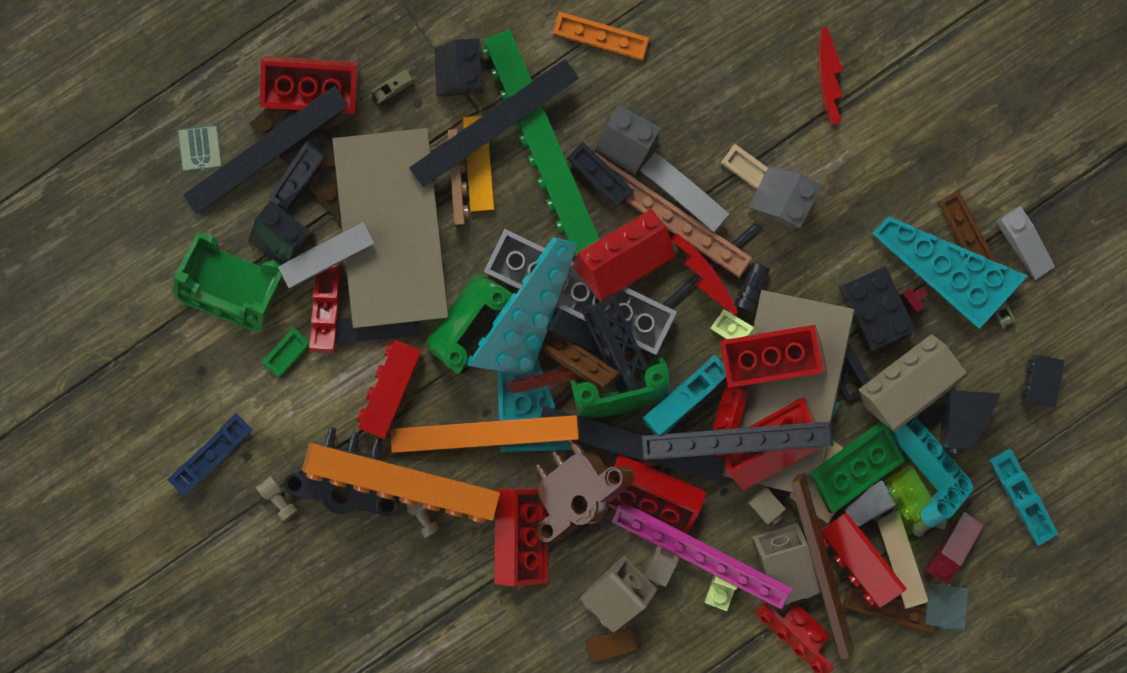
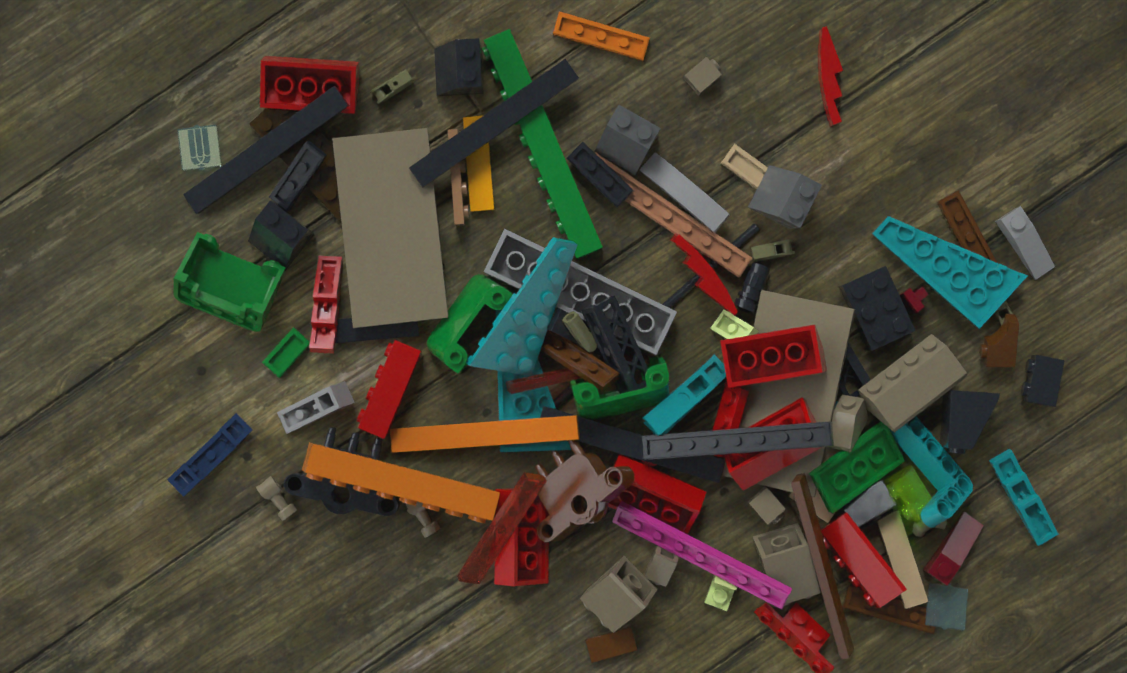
light grey slope [278,222,374,289] -> none
red slope [572,209,675,302] -> none
none -> light grey slope [277,381,355,434]
none -> clear red tile [457,472,547,584]
none -> olive bar [562,311,597,352]
none -> dark tan brick [684,57,722,96]
none -> olive bar [750,239,795,263]
none -> dark tan slope [829,395,868,452]
none -> reddish brown arch [979,314,1019,367]

